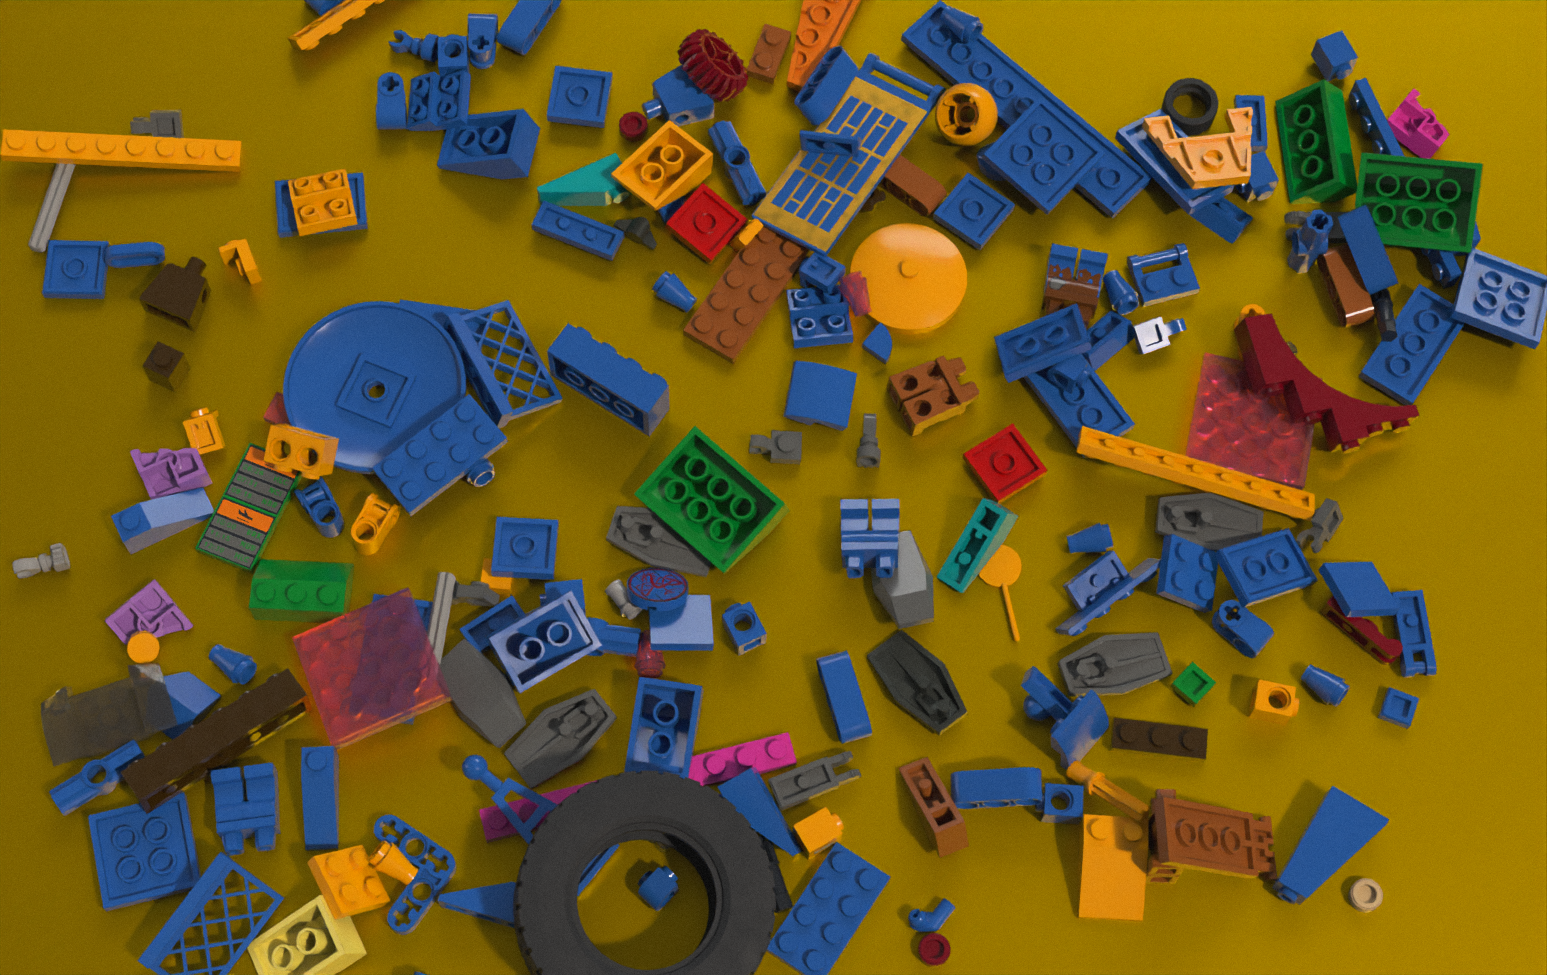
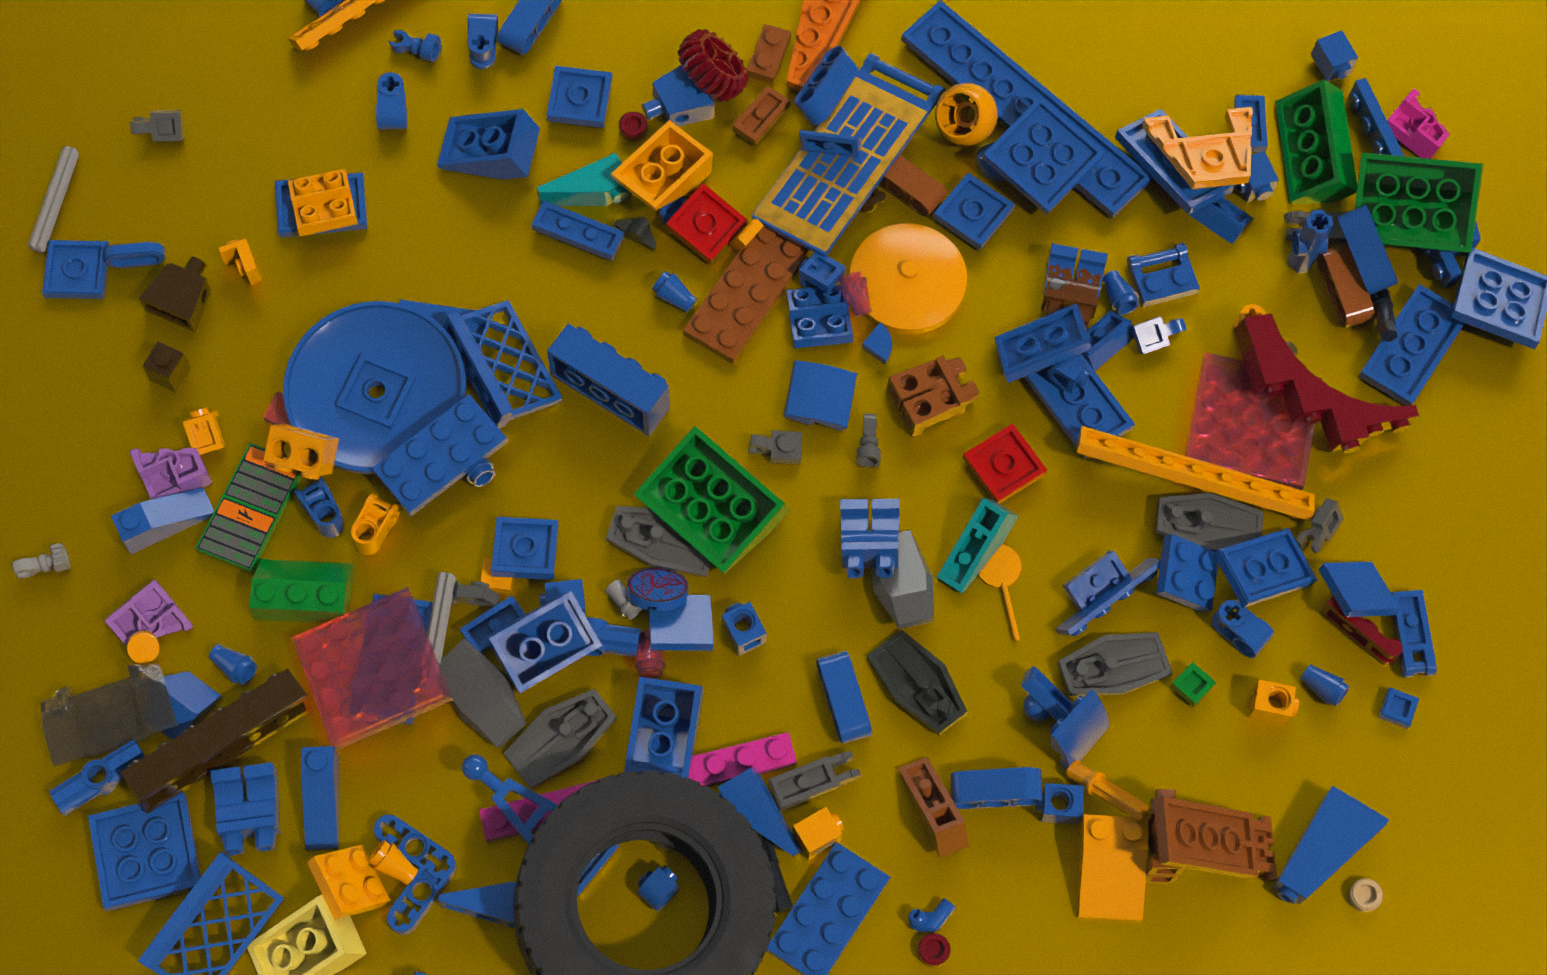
light orange plate [0,129,242,172] -> none
blue slope [407,70,471,131] -> none
blue brick [438,34,469,77] -> none
blue piece [708,120,766,206] -> none
blue cone [940,6,983,43] -> none
blue cone [1066,522,1113,554] -> none
dark brown plate [1110,718,1208,762] -> none
black tyre [1161,78,1219,136] -> none
none -> dark orange plate [732,85,790,146]

